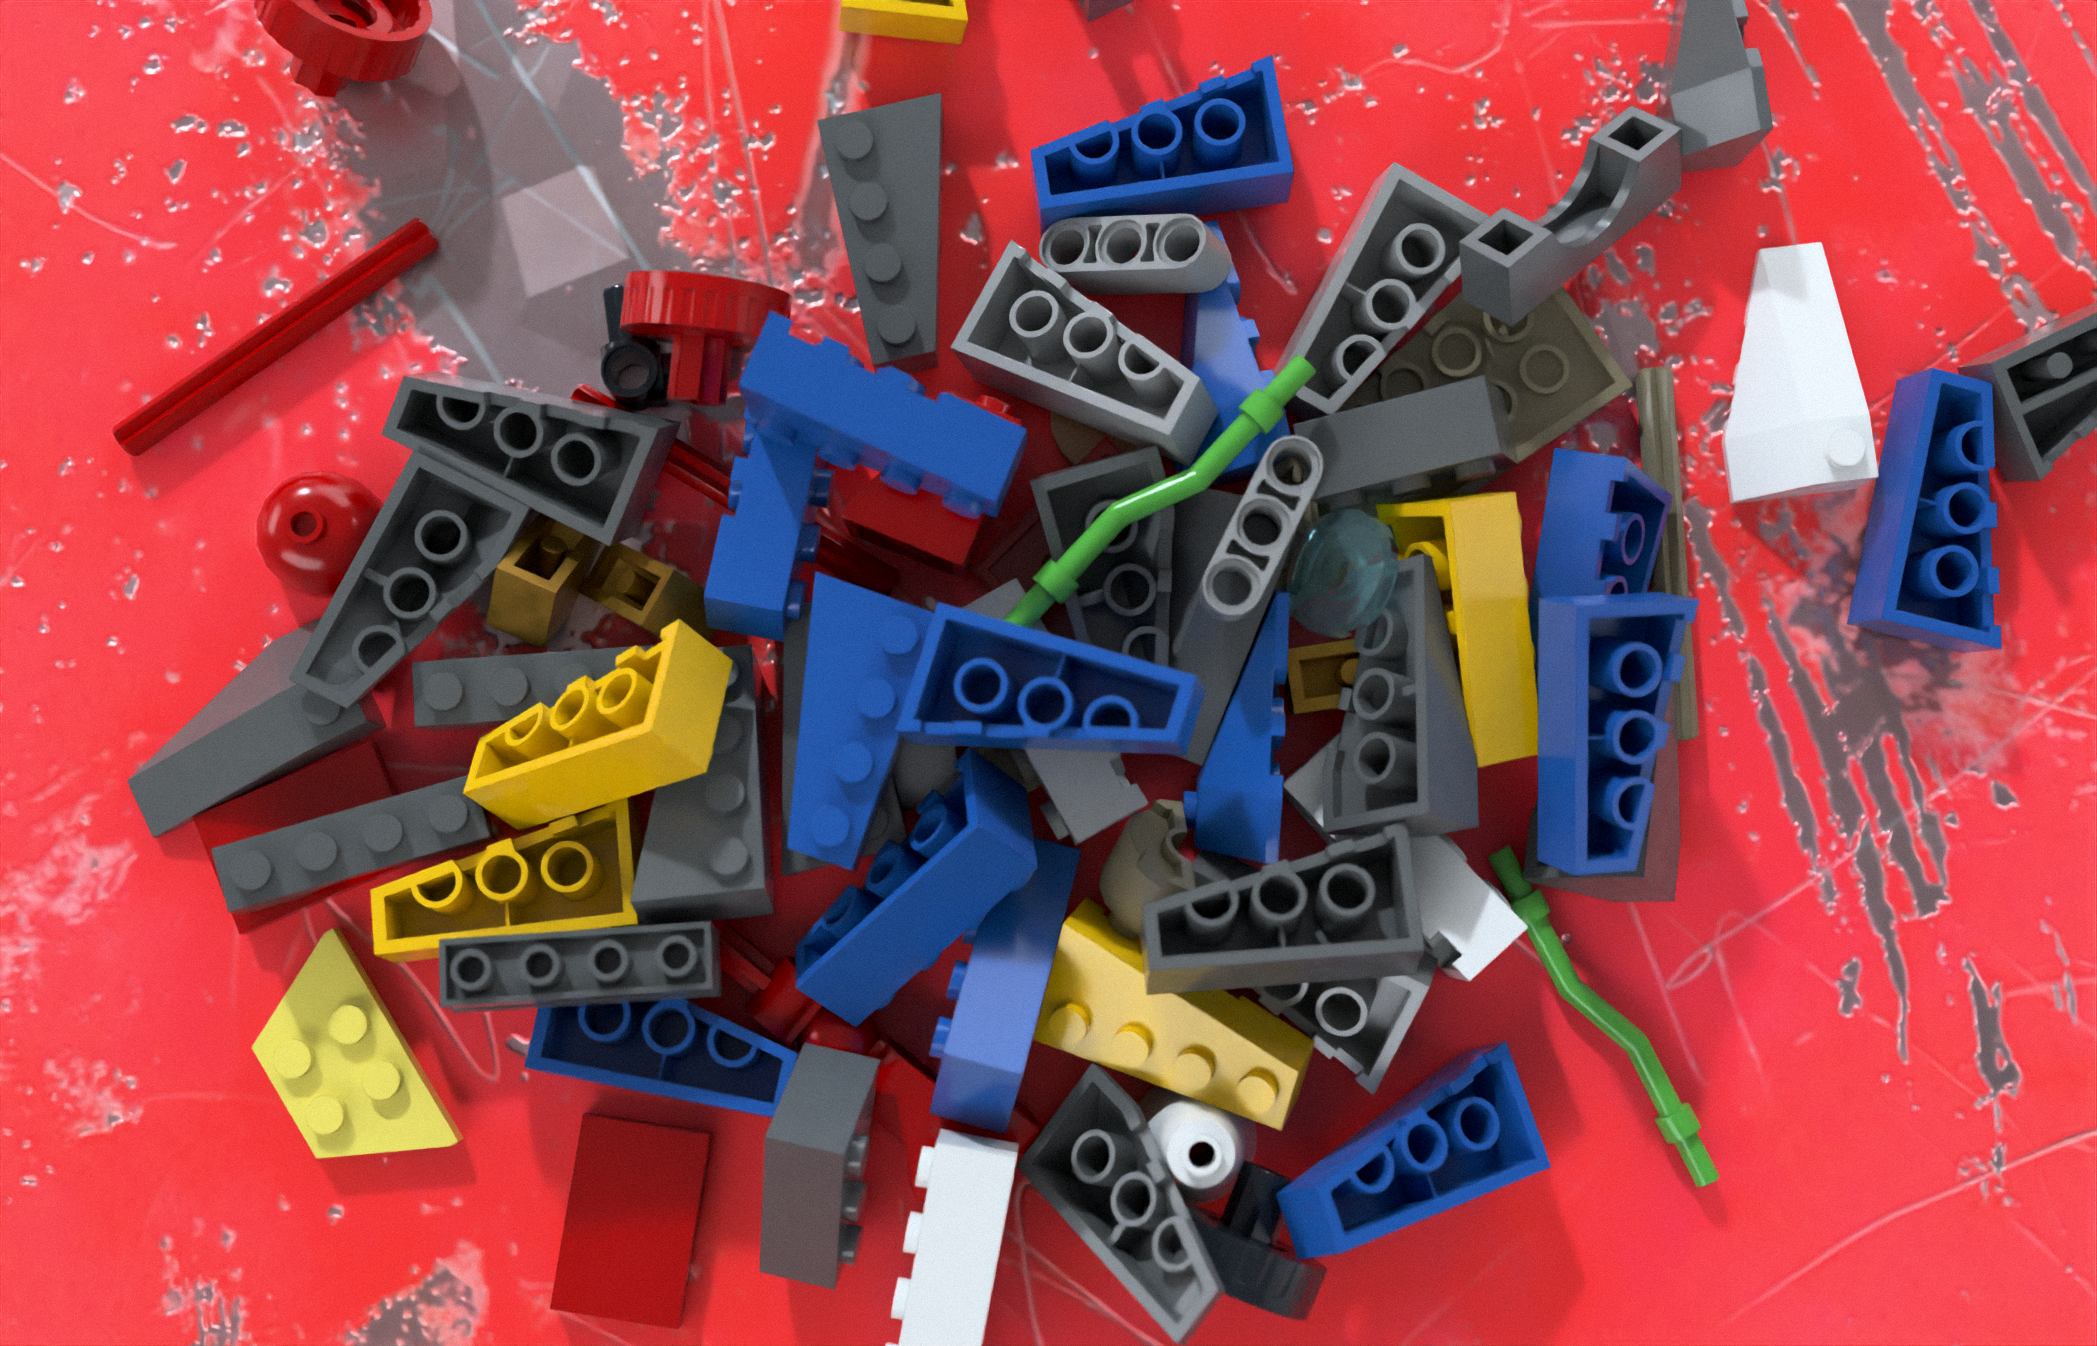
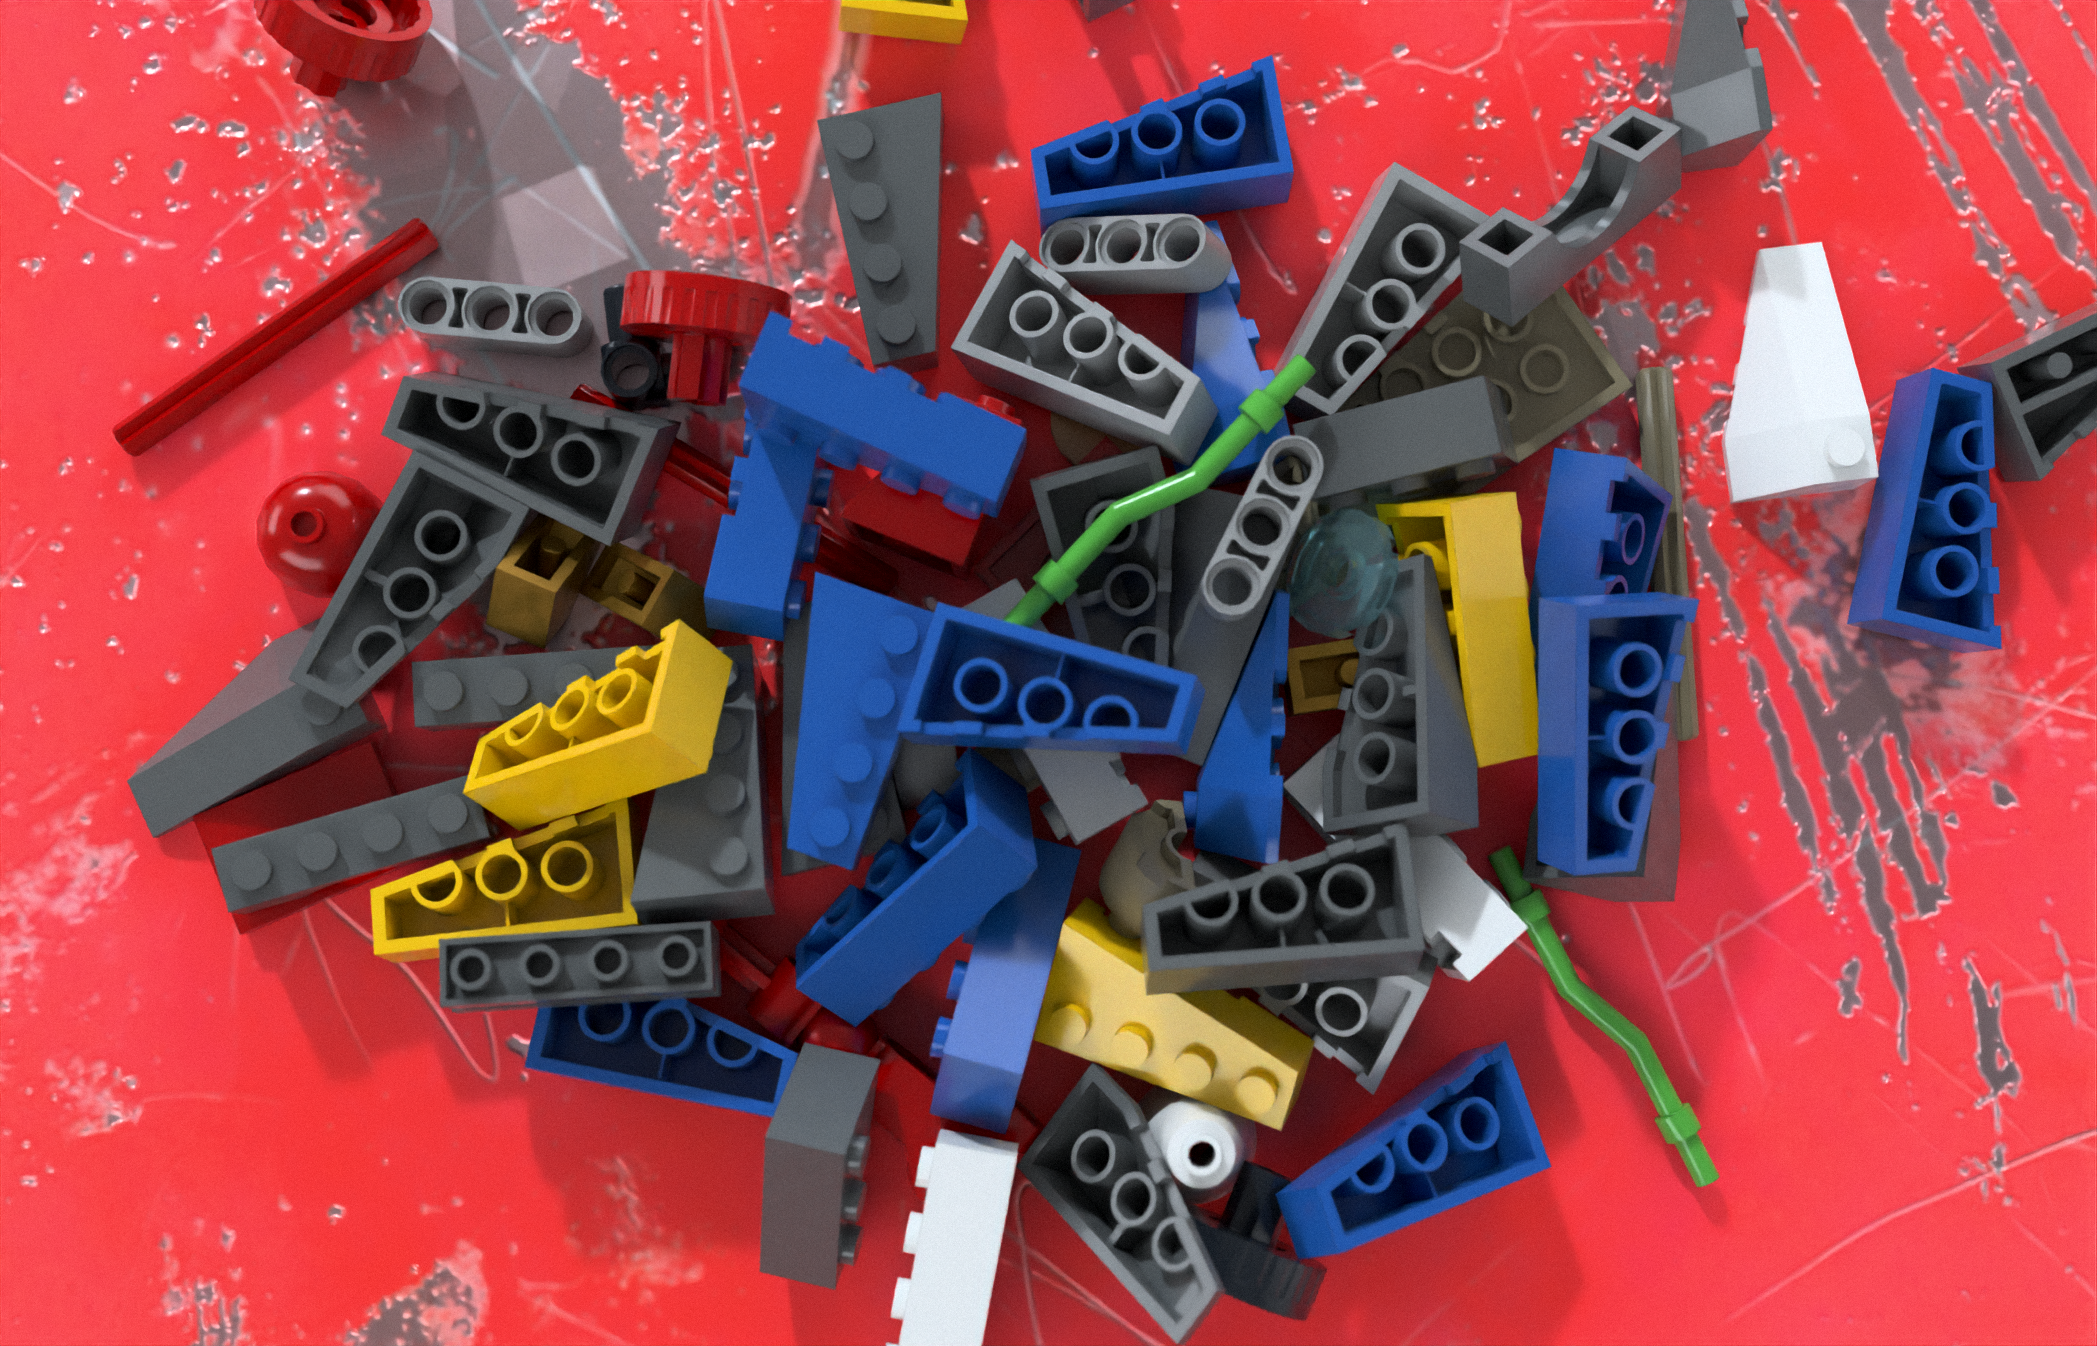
light yellow wing [251,928,464,1159] -> none
red tile [550,1112,713,1329] -> none
none -> light grey beam [398,277,593,358]

